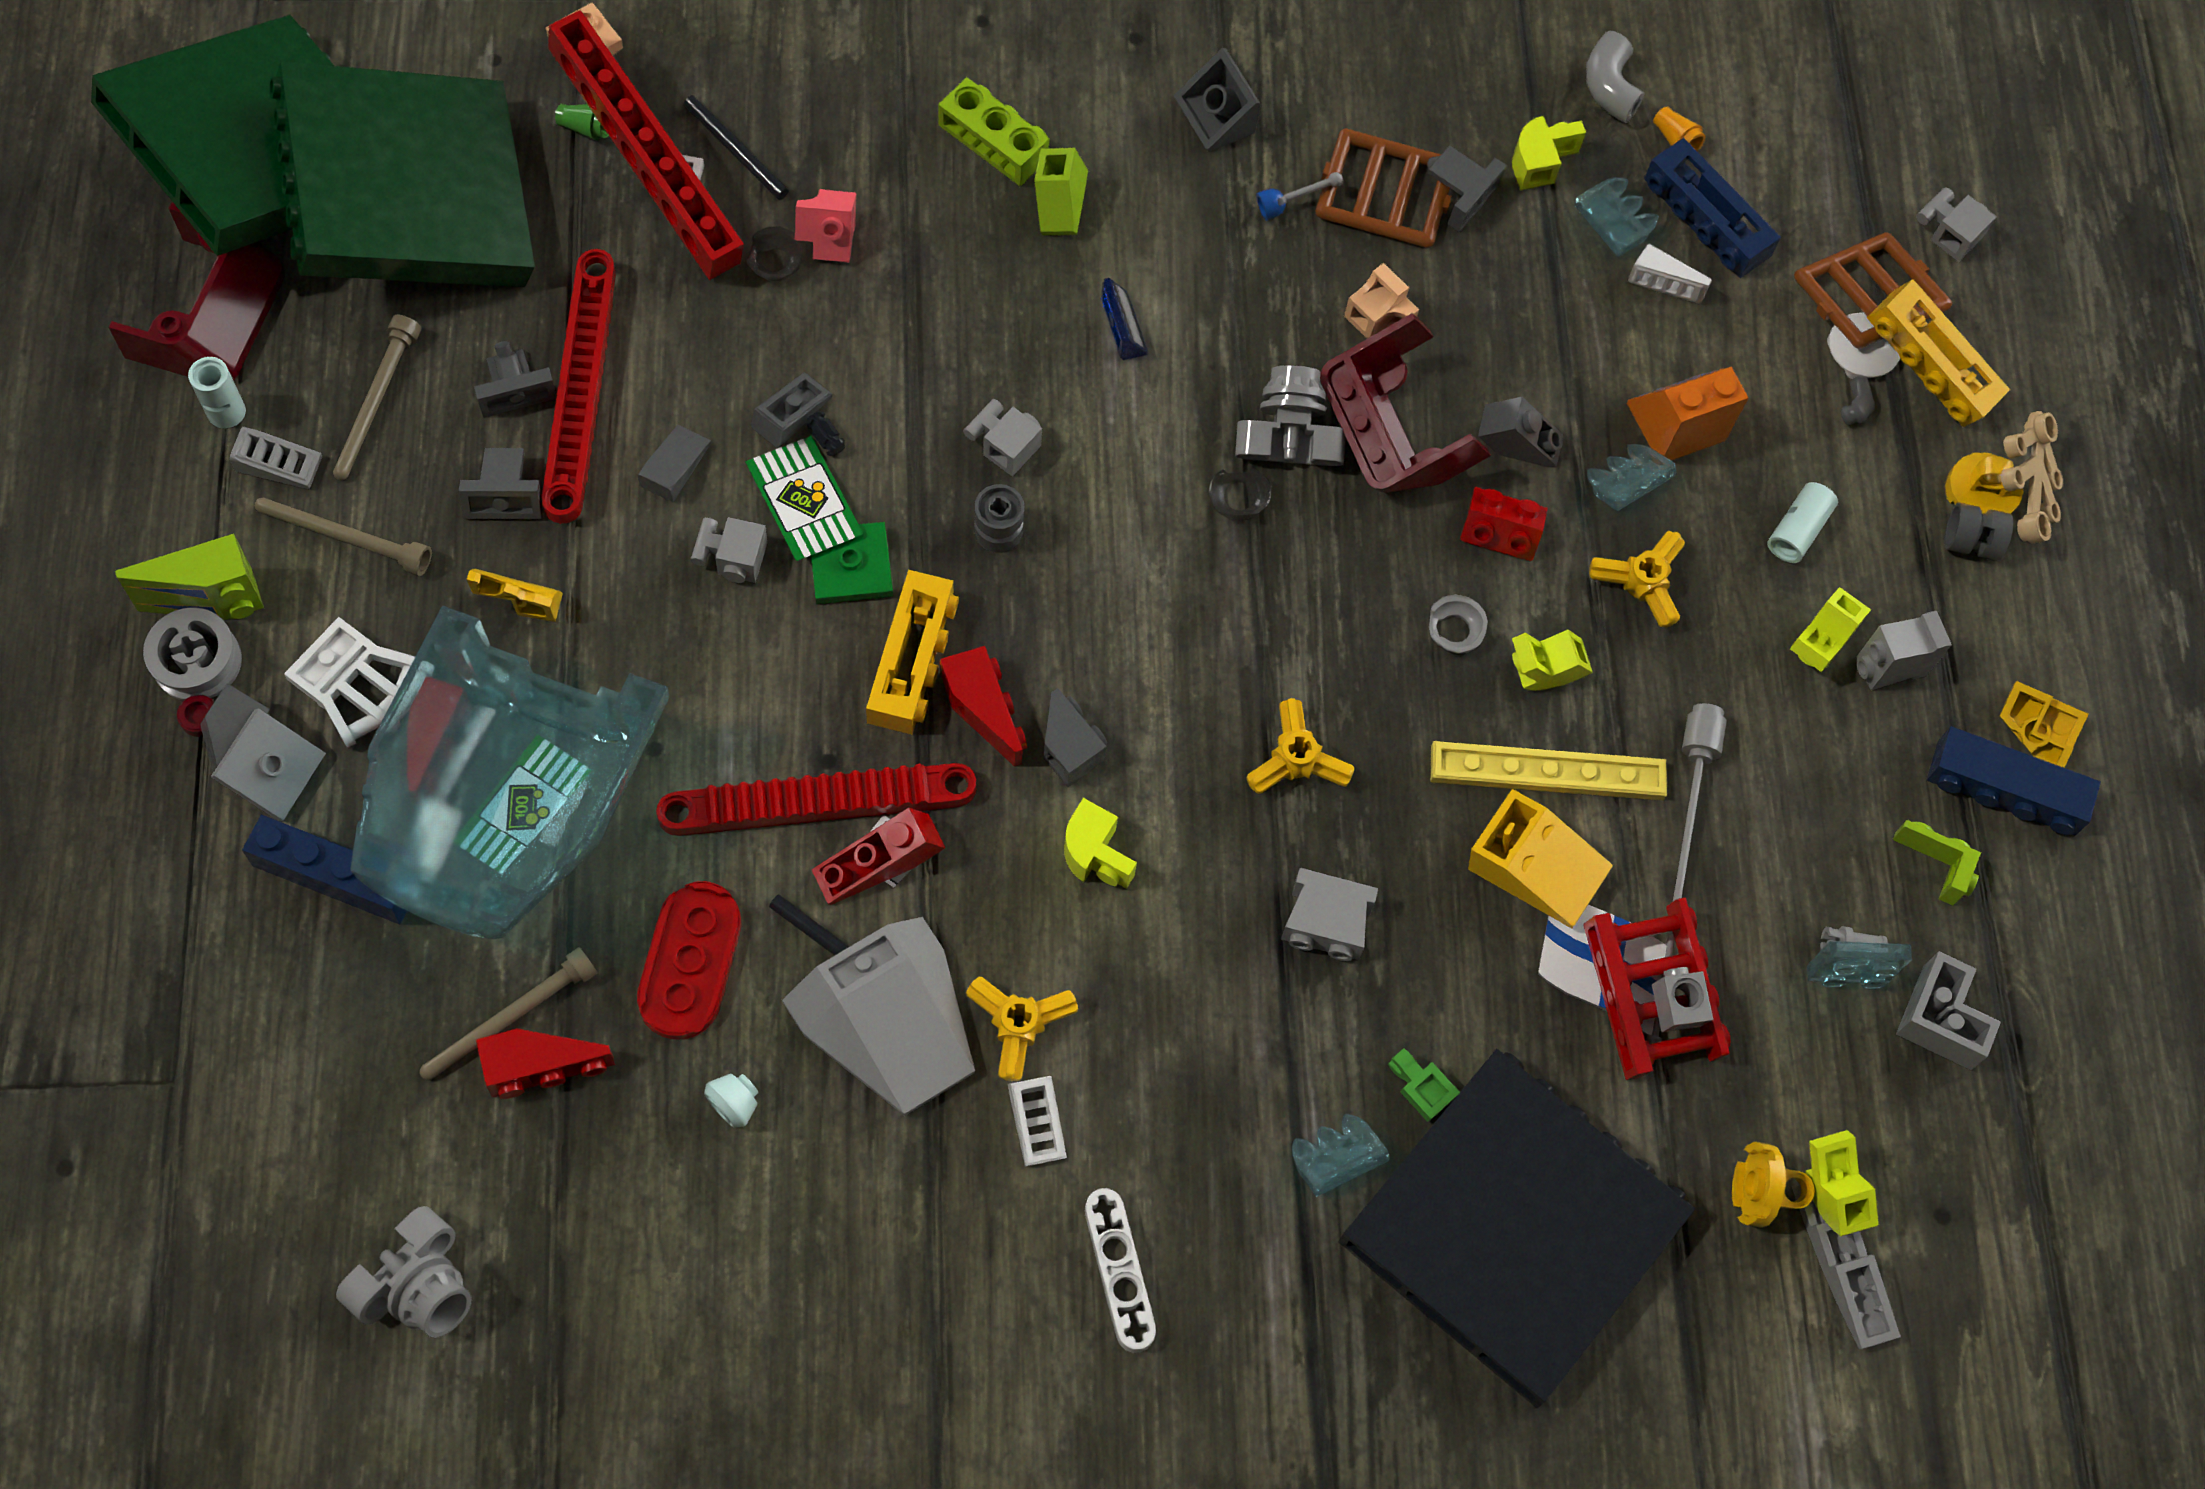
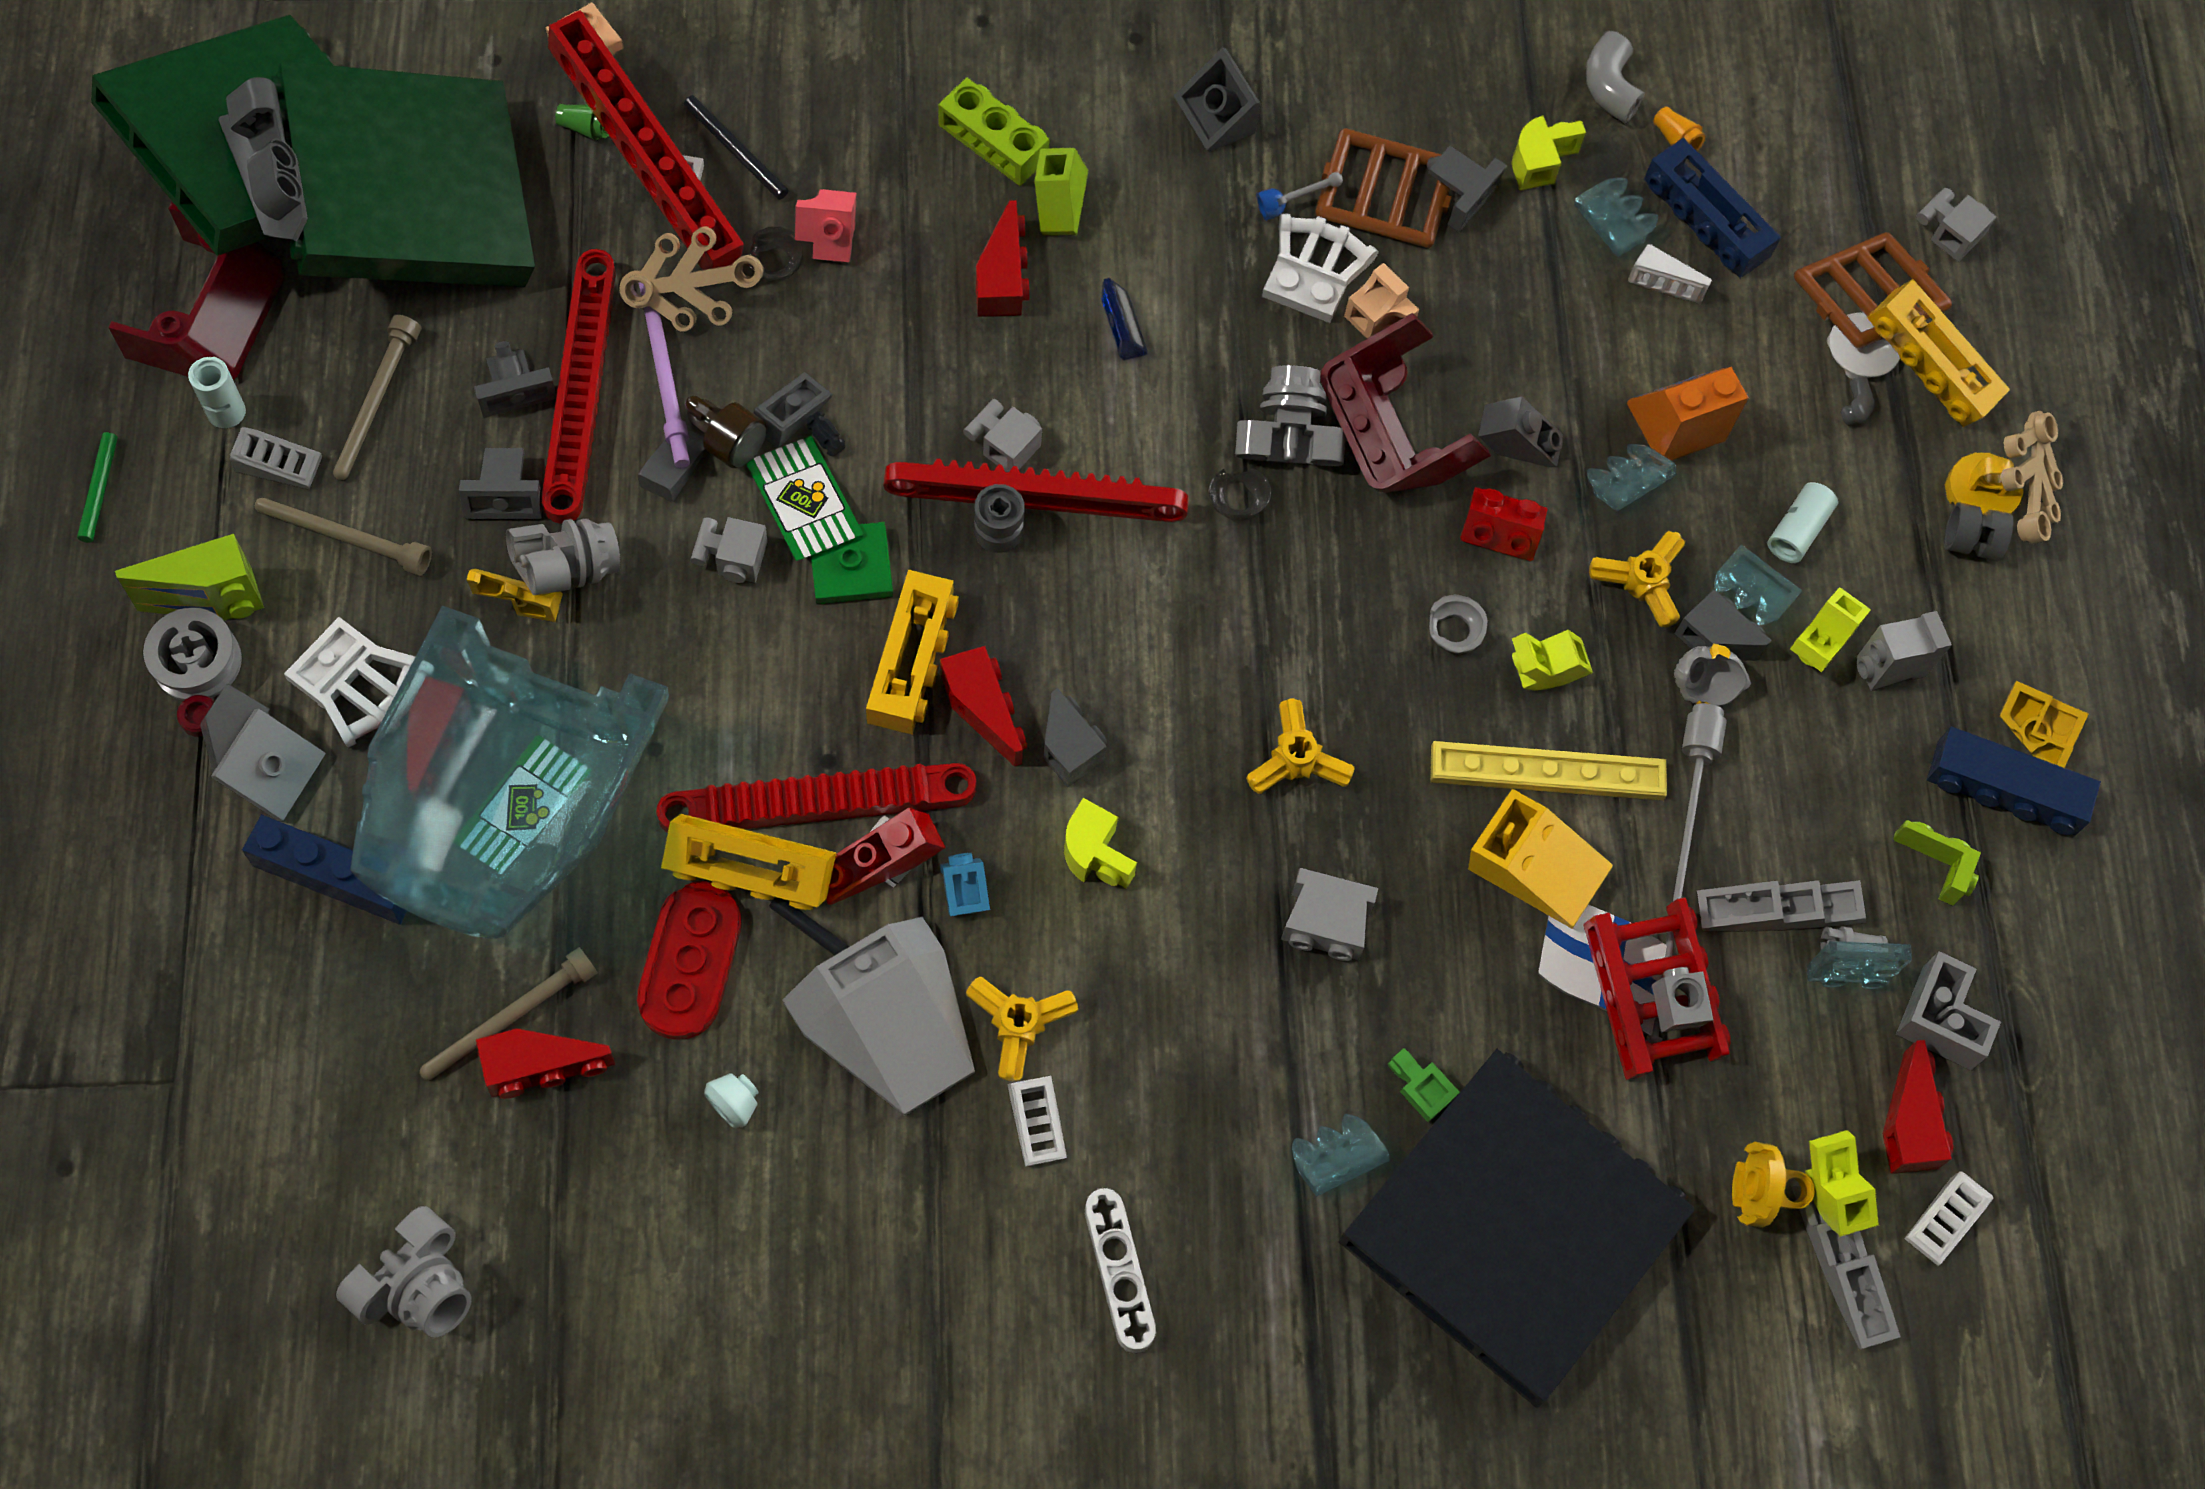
none -> green bar [77,432,118,543]
none -> dark grey panel [218,77,308,241]
none -> light grey beam [506,519,620,595]
none -> tan plant [620,227,763,332]
none -> lavender bar [639,282,690,468]
none -> yellow brick [661,814,836,910]
none -> dark brown piece [685,396,766,468]
none -> red gear [883,458,1189,522]
none -> dark azure bracket [940,853,990,916]
none -> red slope [976,200,1029,317]
none -> white plate [1262,214,1378,323]
none -> light grey hair [1674,644,1751,706]
none -> dark grey slope [1675,589,1772,661]
none -> light grey slope [1697,880,1866,931]
none -> clear light blue plate [1714,544,1802,625]
none -> red slope [1882,1040,1953,1174]
none -> white slope [1904,1172,1993,1266]

